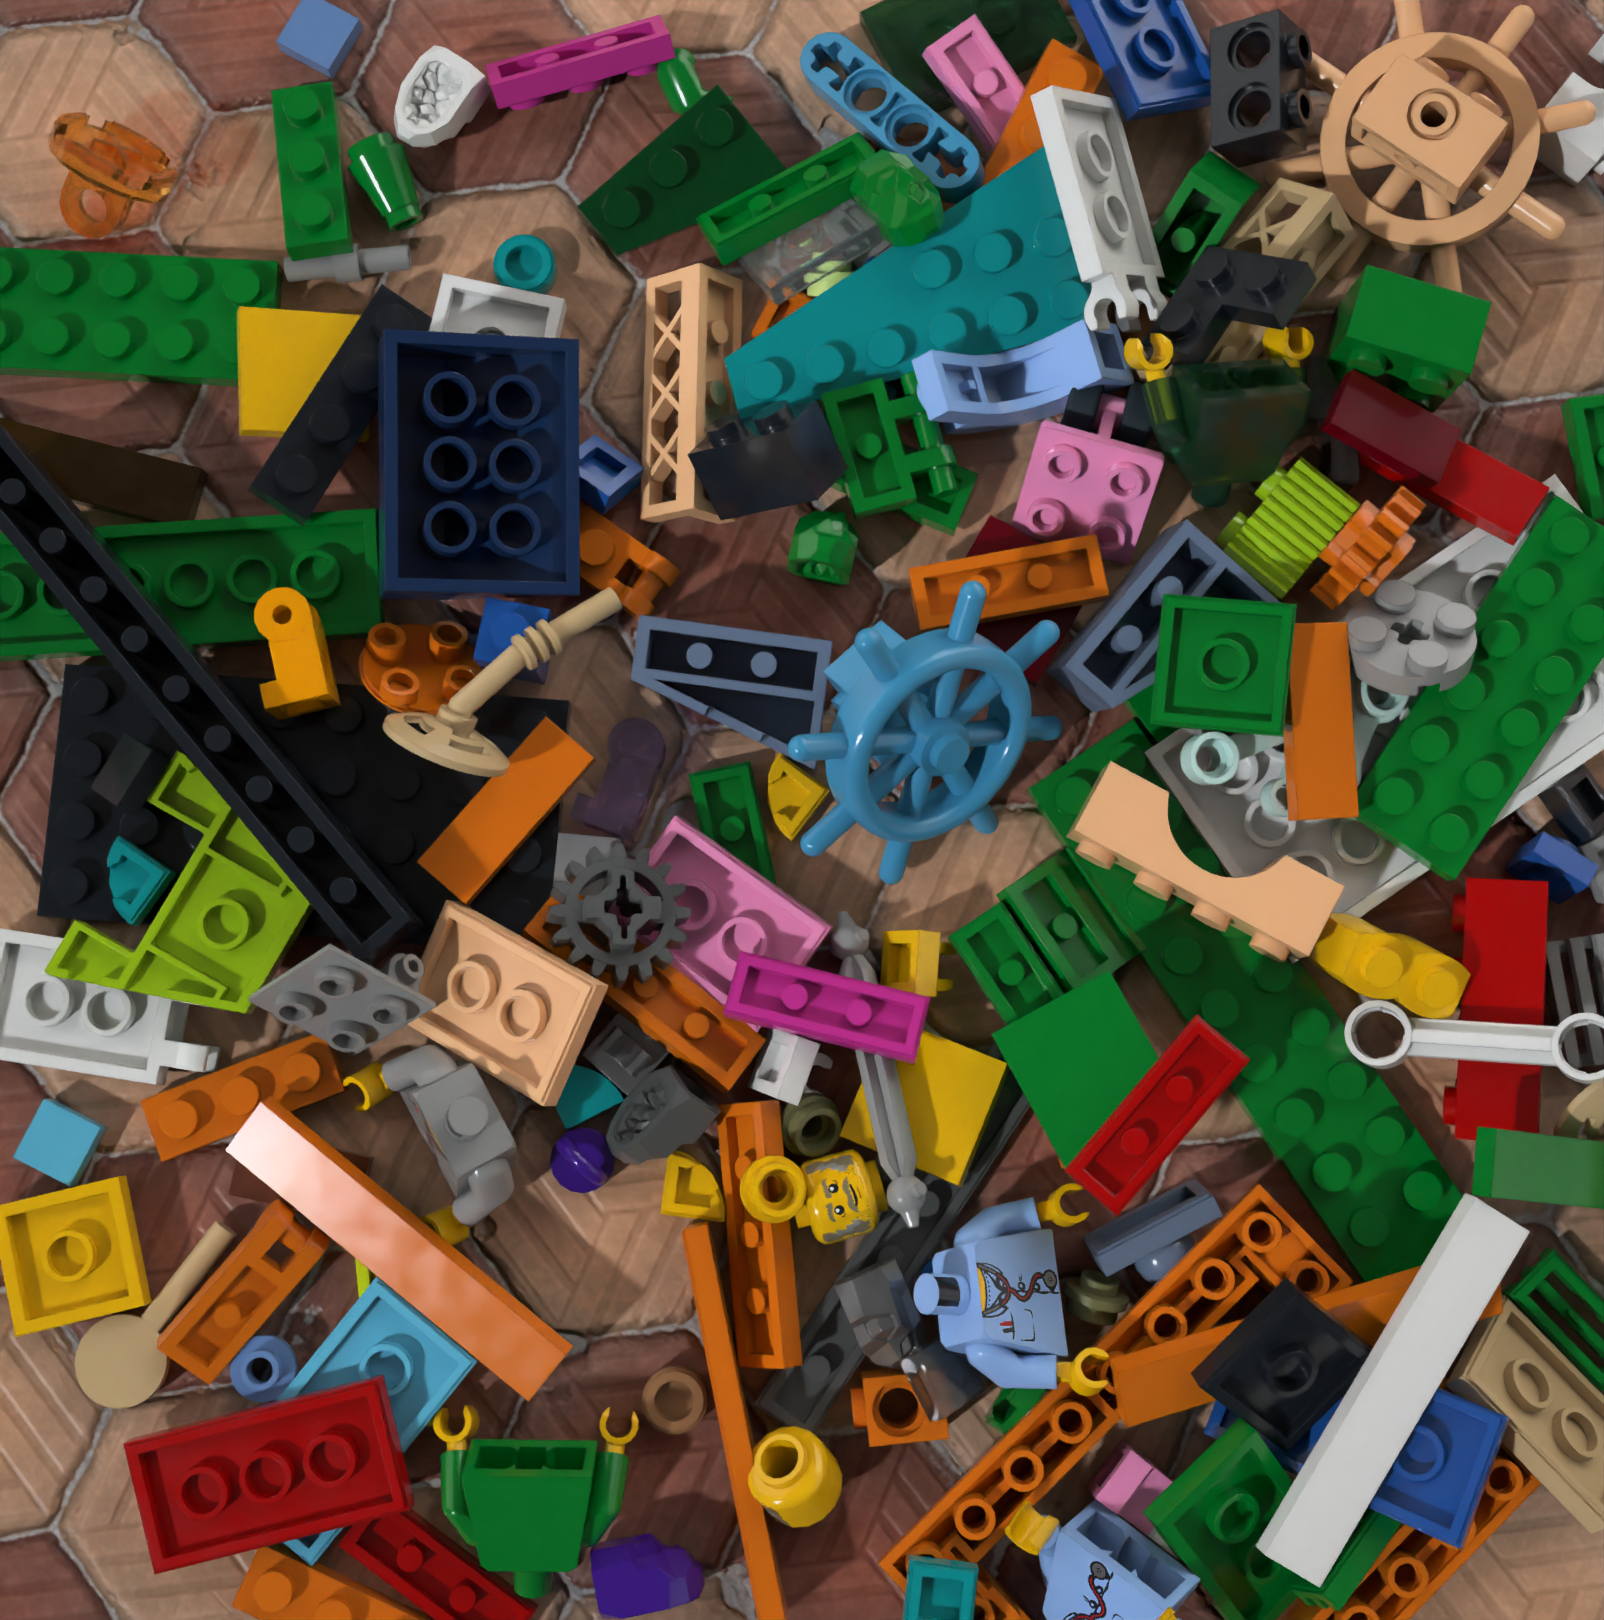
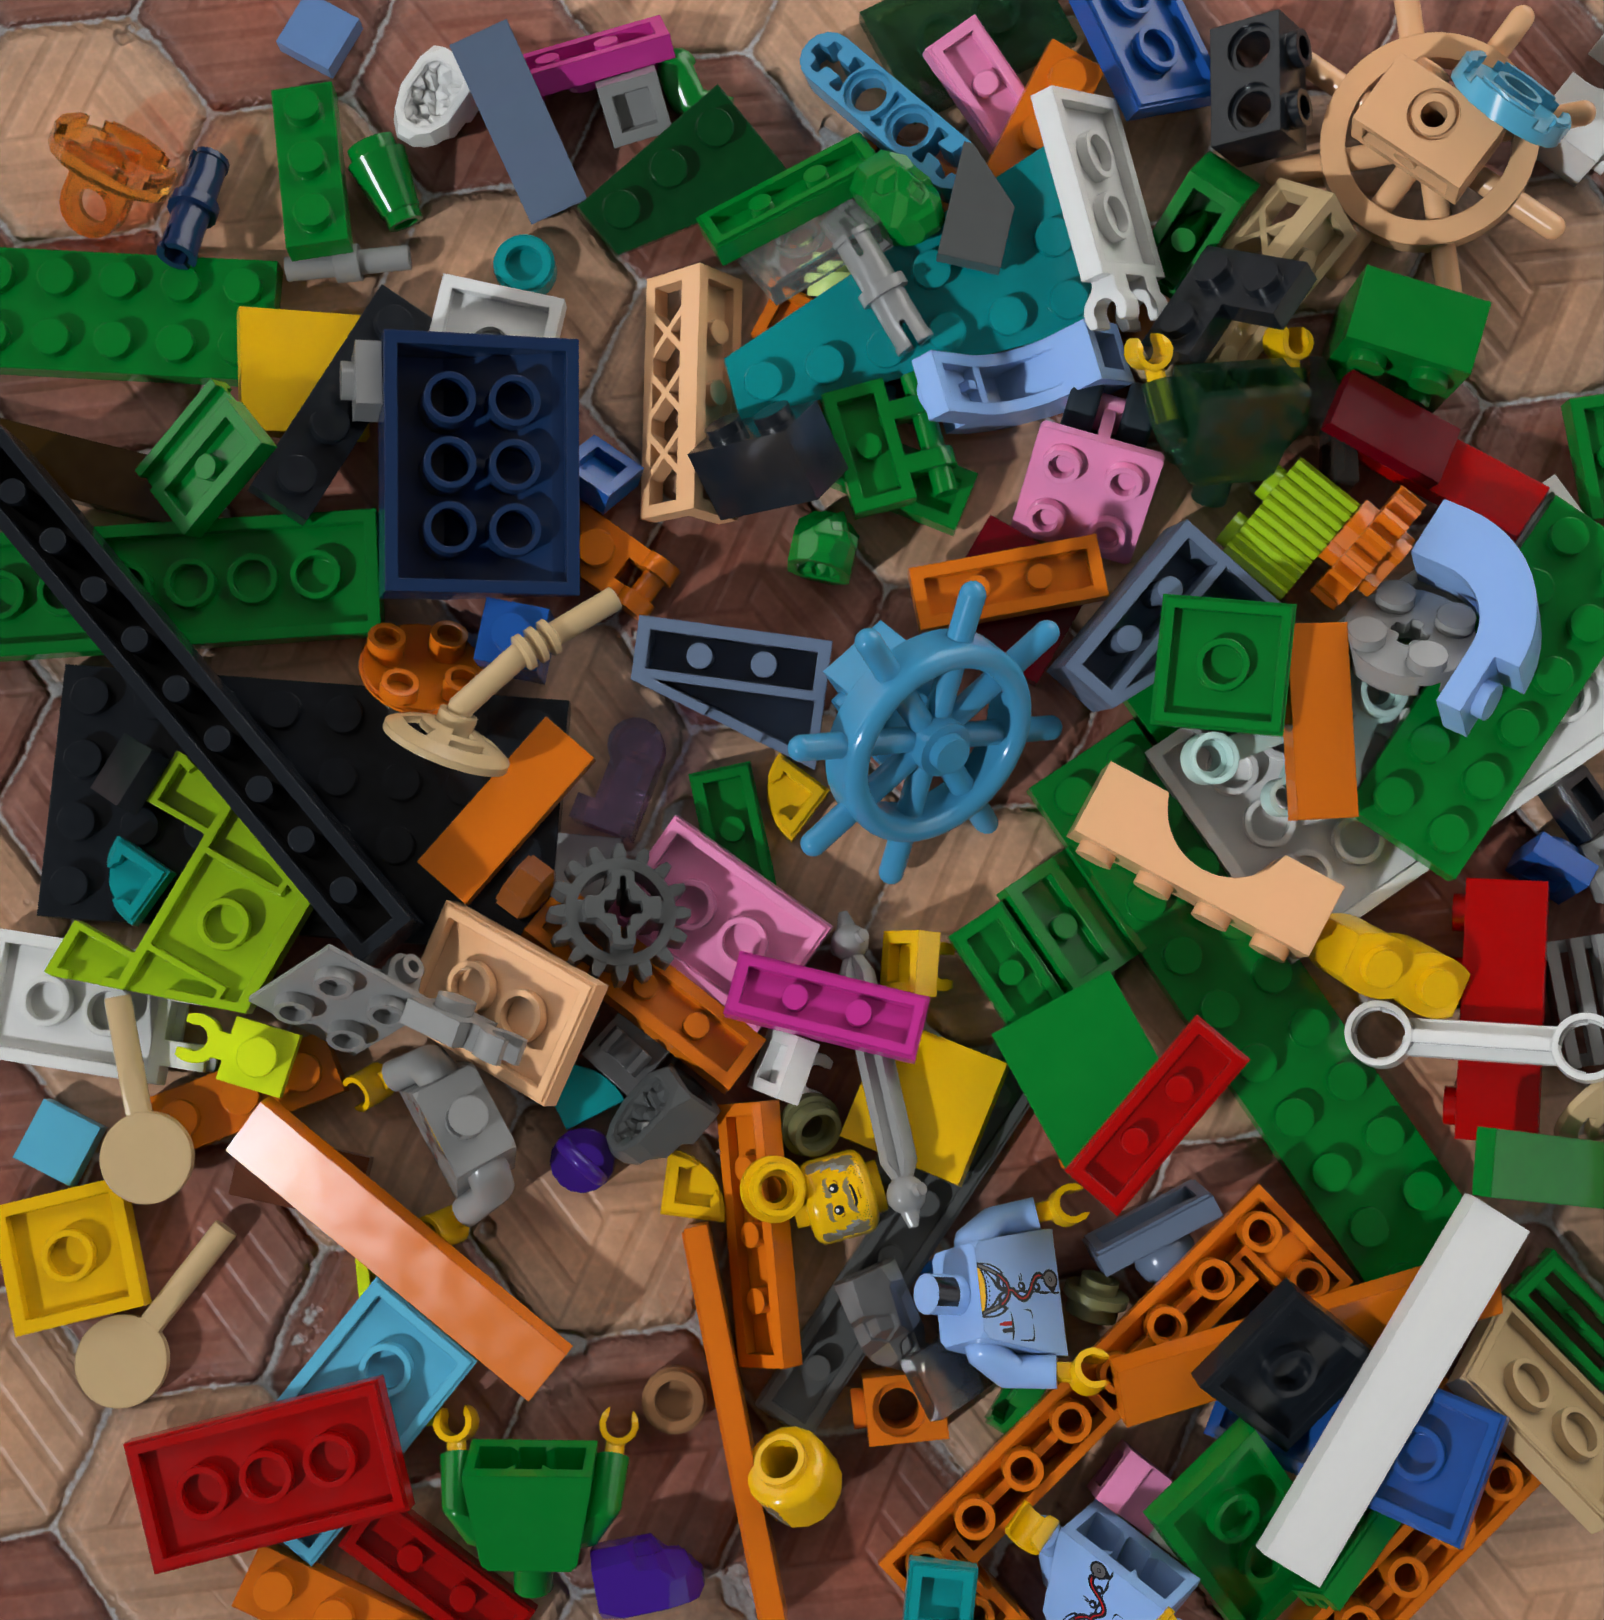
orange plate [157,1199,330,1385] -> none
medium blue plate [230,1334,298,1402] -> none
light orange leg [254,587,341,720] -> none
none -> tan piece [99,994,195,1204]
none -> green plate [135,378,277,538]
none -> dark blue pin [156,146,230,270]
none -> neon yellow plate [175,1013,303,1098]
none -> light grey plate [340,340,383,422]
none -> light grey plate [399,990,528,1066]
none -> sand blue tile [449,19,587,225]
none -> dark orange tile [495,855,556,920]
none -> light grey plate [595,65,671,148]
none -> light grey pin [832,223,934,357]
none -> dark grey tile [936,141,1015,275]
none -> light blue arch [1411,499,1542,737]
none -> medium azure tile [1451,50,1572,148]

